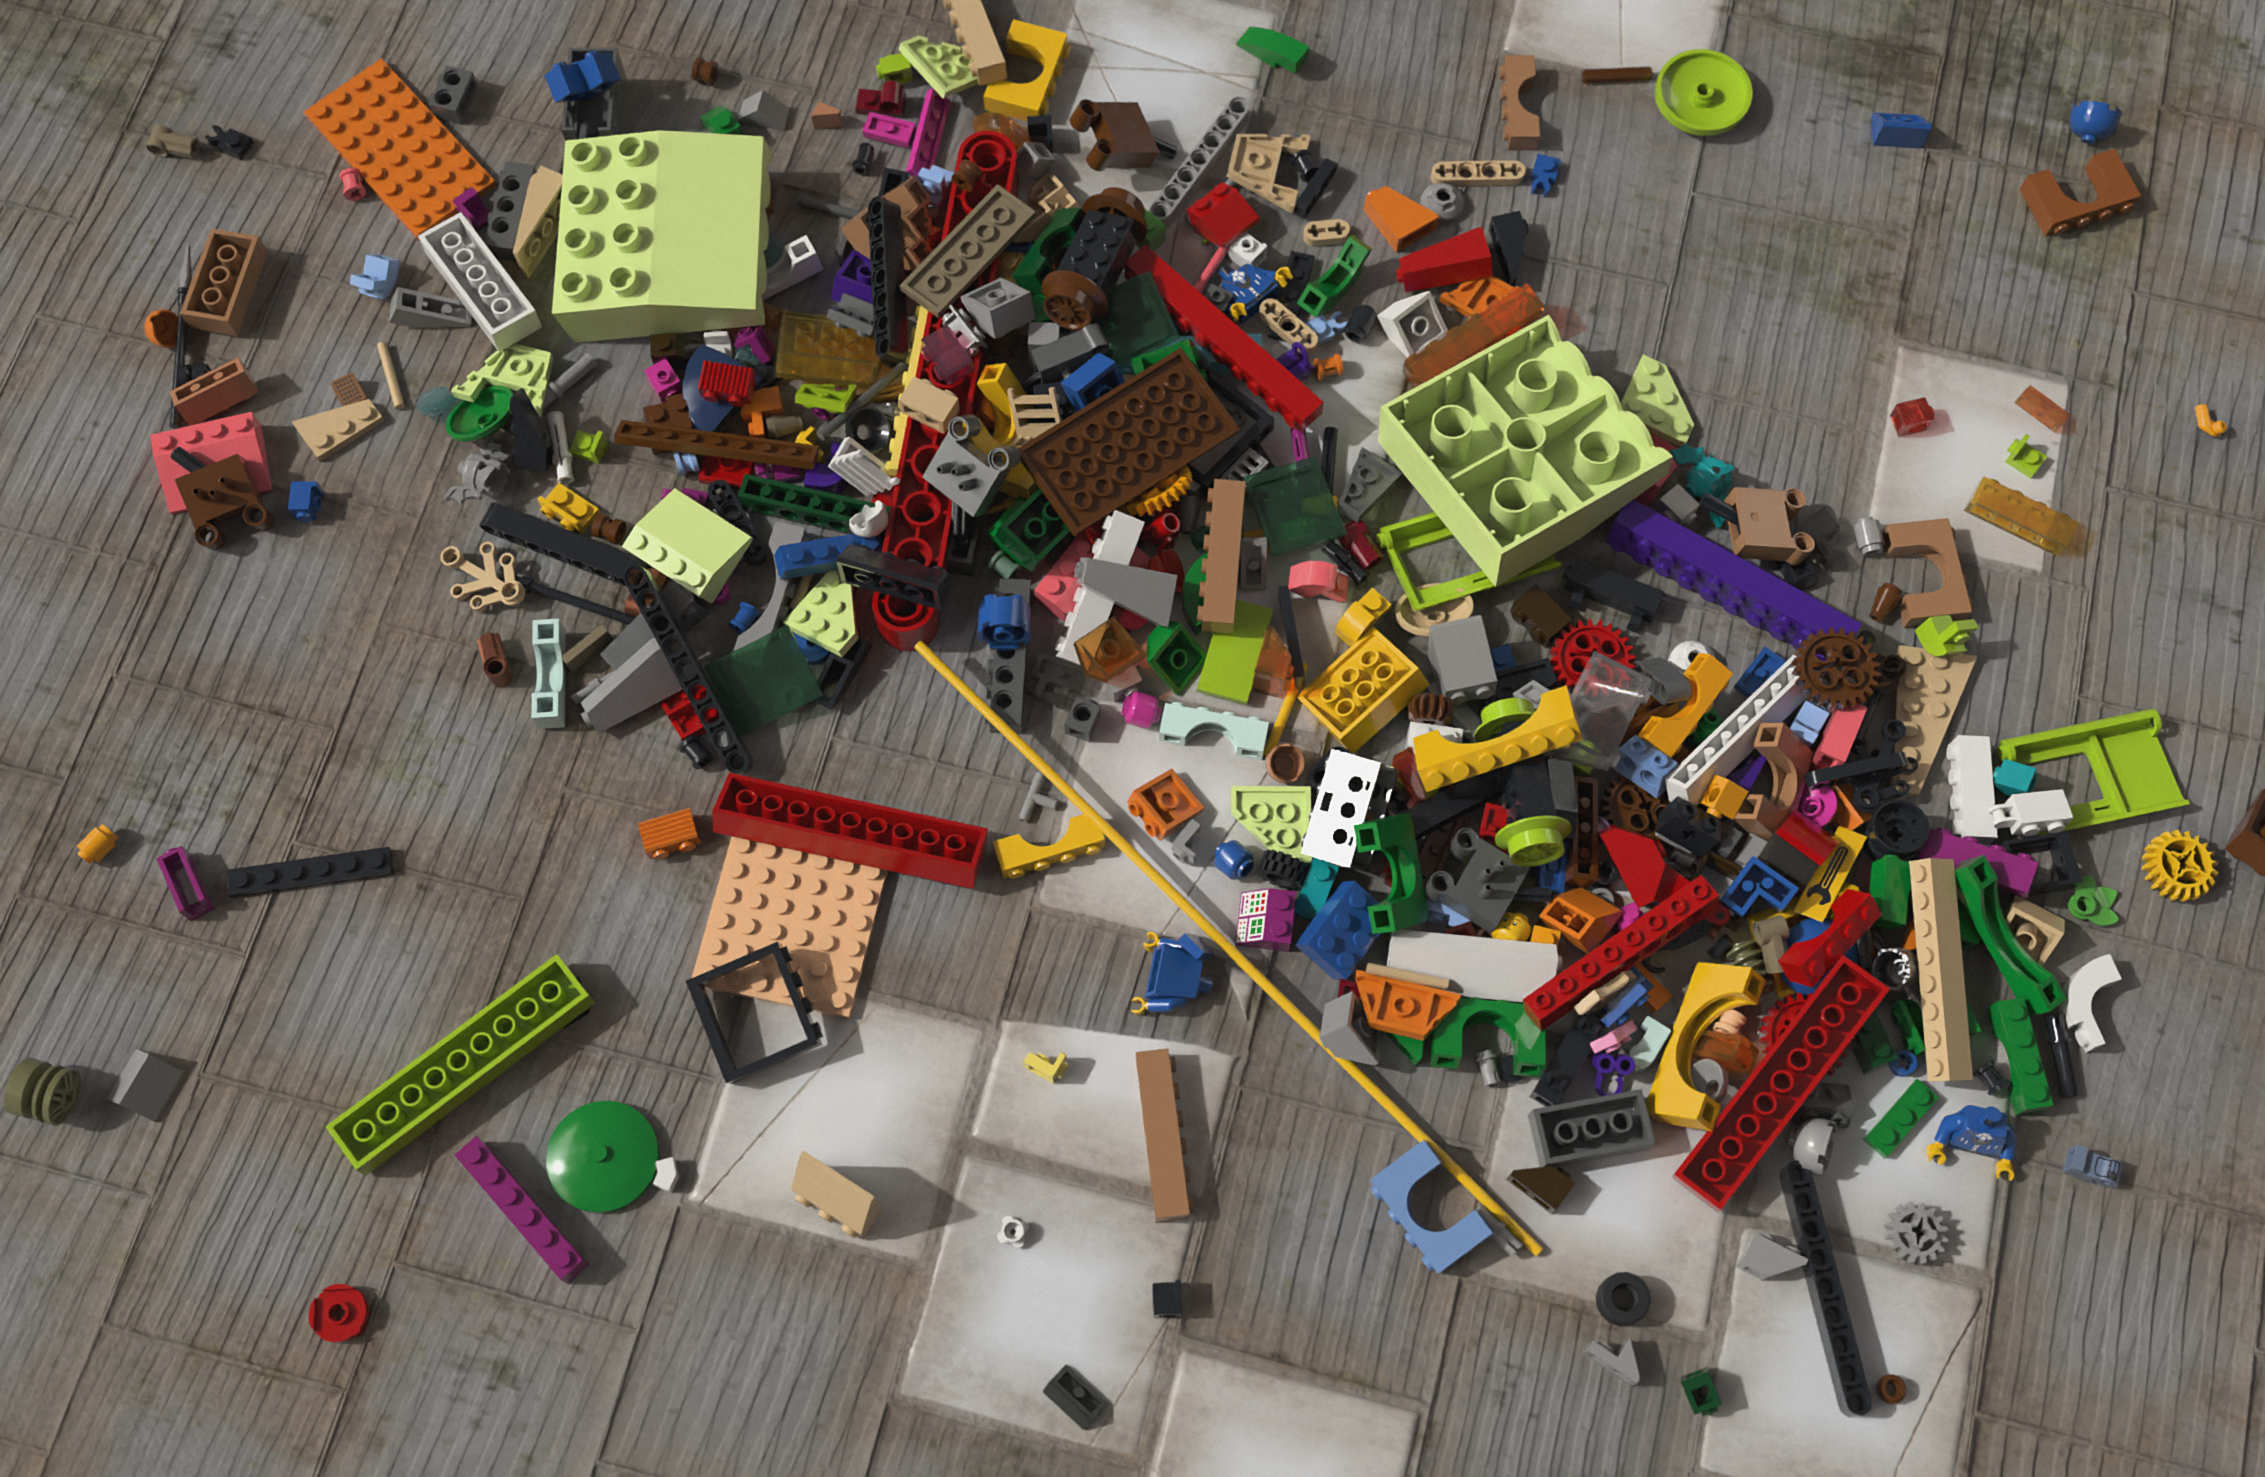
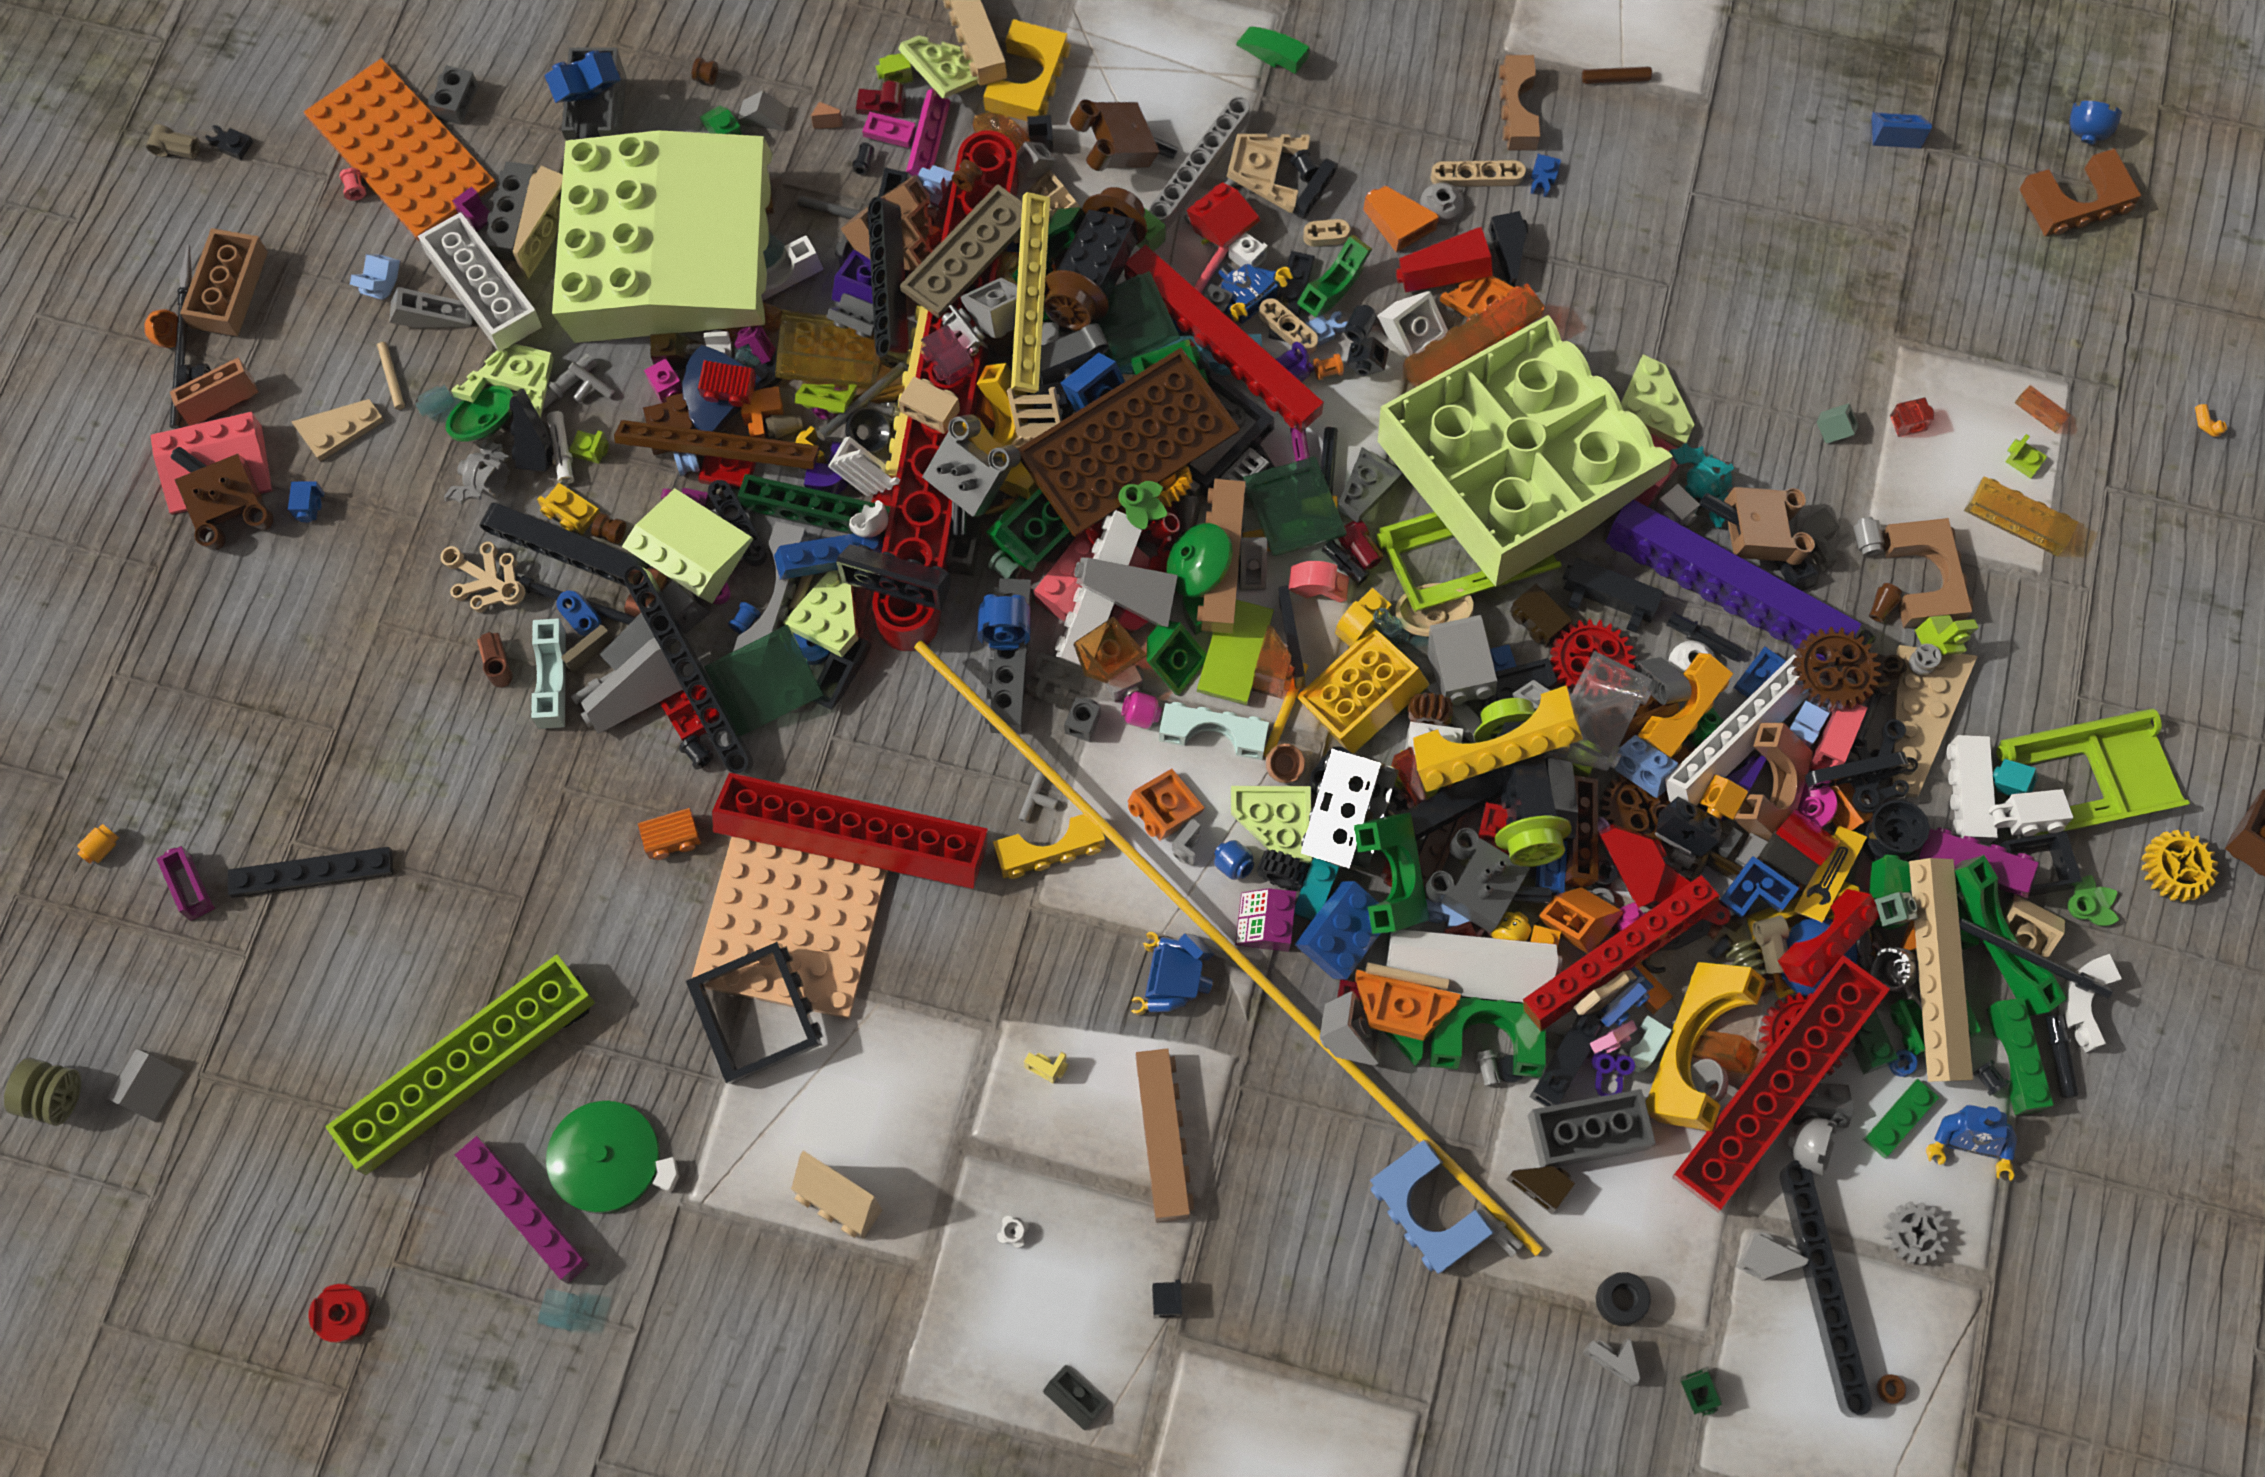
medium nougat slope [330,372,367,407] -> none
magenta plate [755,463,802,483] -> none
lime dish [1655,49,1753,136] -> none
light nougat wheel [1713,1009,1747,1041] -> none
sand blue leg [2062,1144,2123,1188] -> none
none -> clear light blue panel [537,1289,580,1331]
none -> blue plate [557,591,602,636]
none -> light grey piece [568,362,614,402]
none -> light yellow plate [1011,192,1050,393]
none -> bright green plate [1119,481,1167,530]
none -> green dish [1167,523,1233,598]
none -> black brick [1346,337,1389,376]
none -> clear light blue pin [1373,608,1409,645]
none -> black axle [1666,611,1742,660]
none -> sand green panel [1817,403,1859,443]
none -> sand green brick [1875,892,1918,926]
none -> light grey wheel [1909,644,1941,675]
none -> black bar [1959,918,2113,999]

